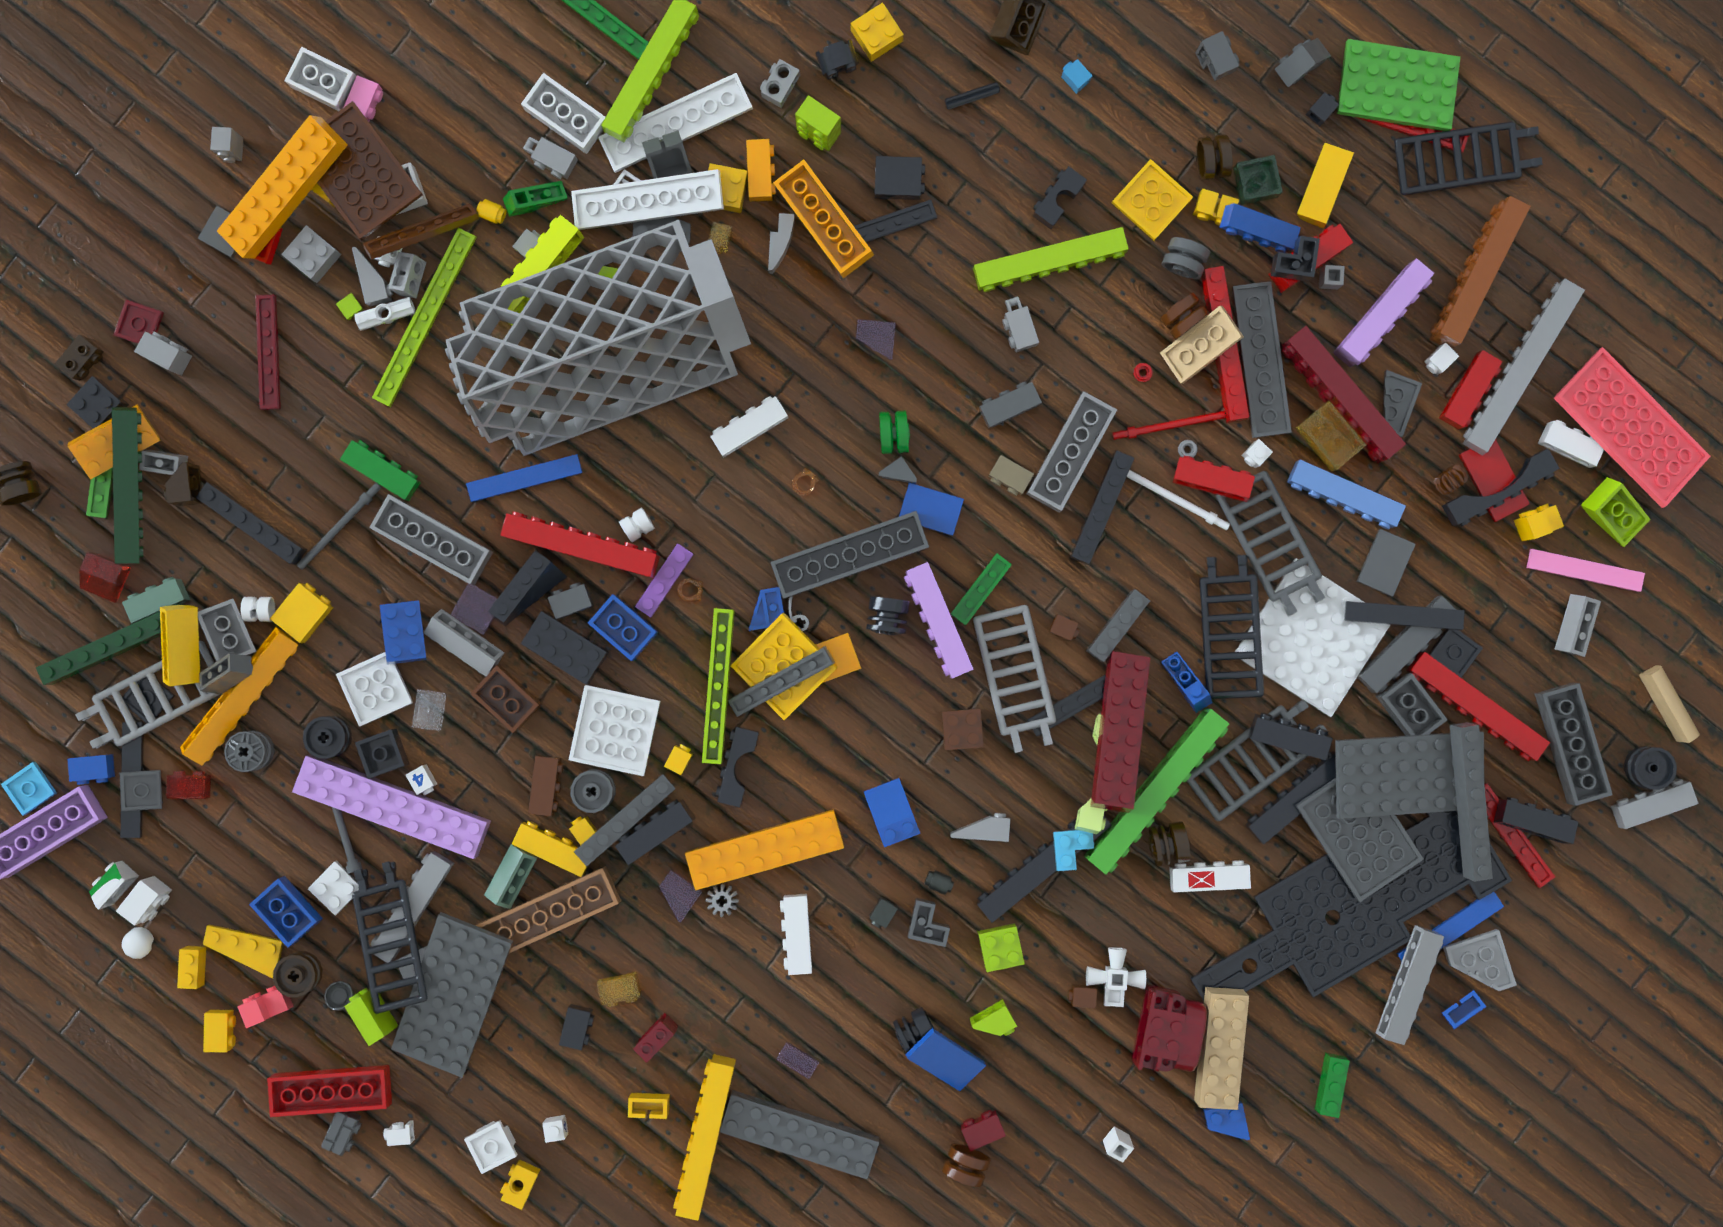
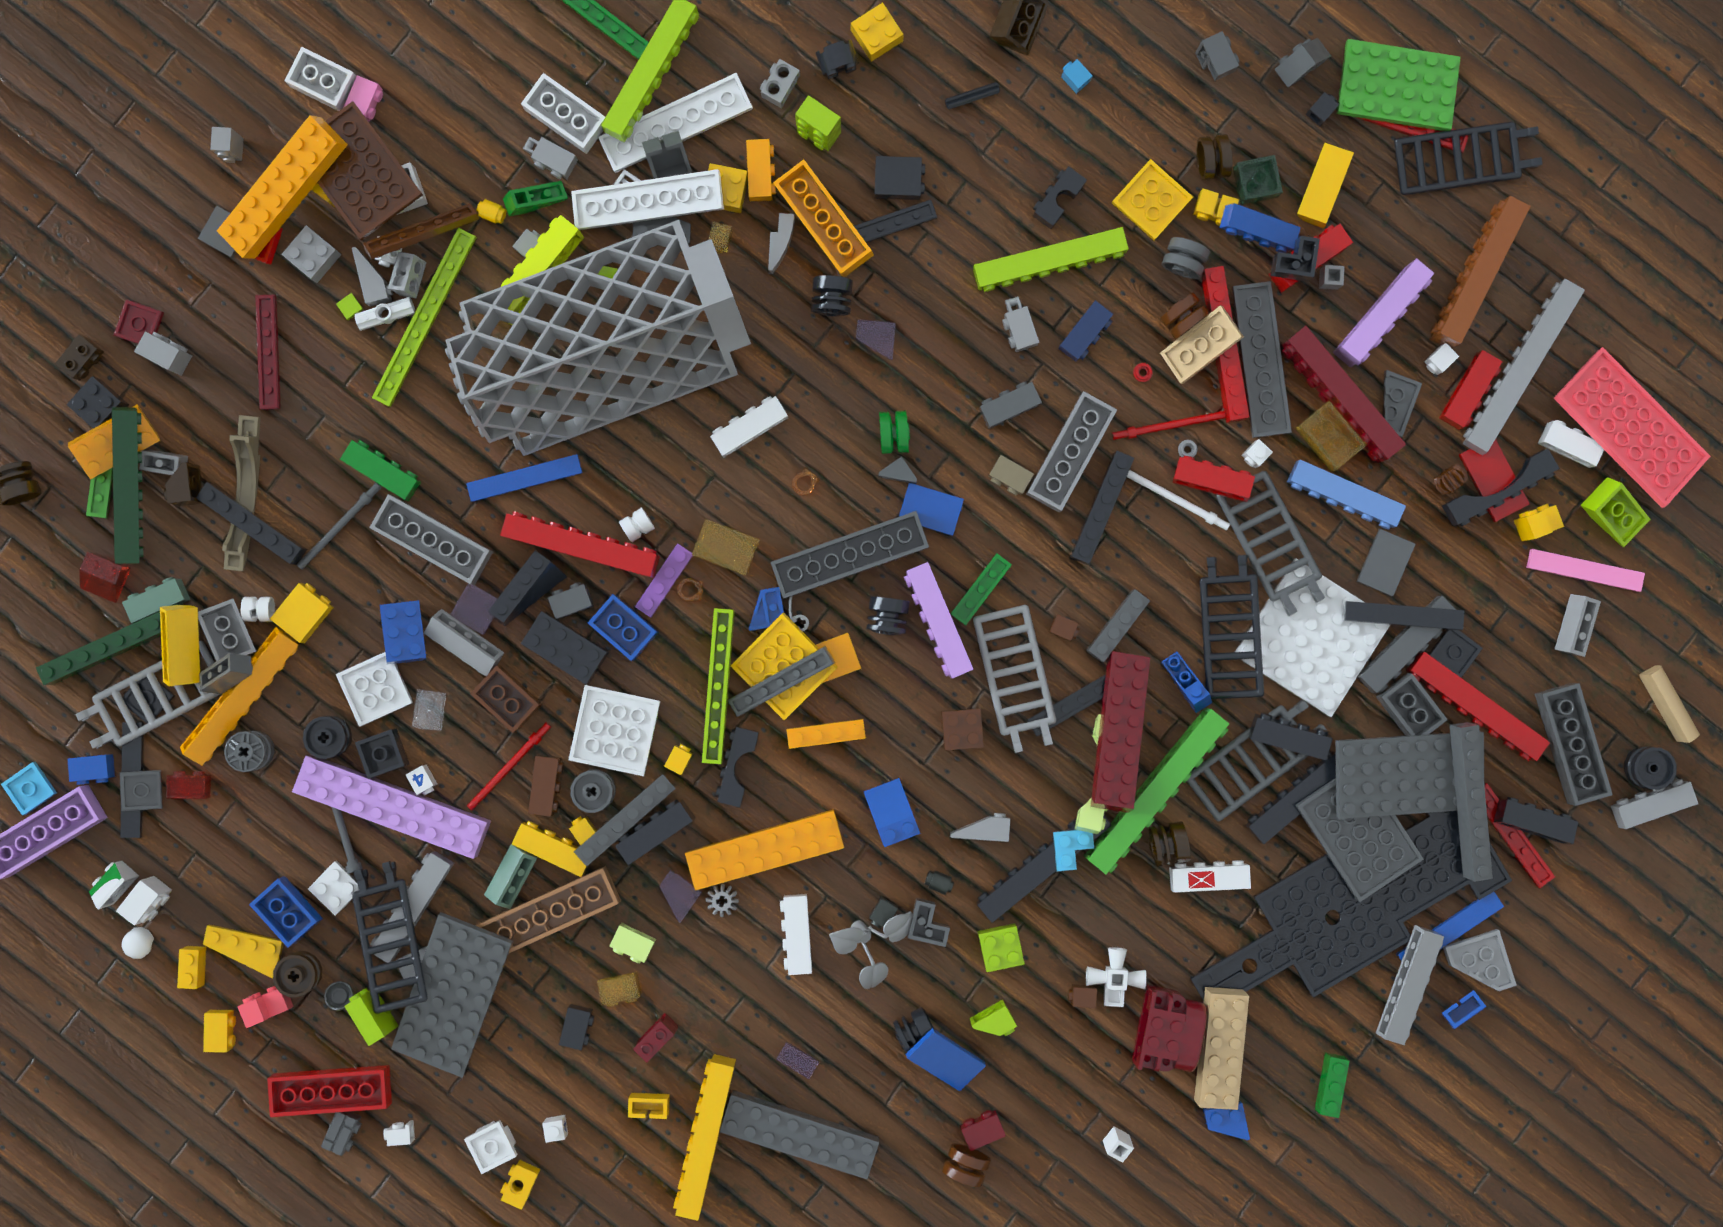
none -> dark tan slope [222,415,261,571]
none -> red bar [467,722,551,810]
none -> yellowish green brick [610,923,656,963]
none -> clear yellow brick [692,519,760,576]
none -> light orange brick [787,719,866,749]
none -> black wheel [811,275,853,317]
none -> light grey plant [829,911,913,989]
none -> dark blue brick [1058,300,1113,362]

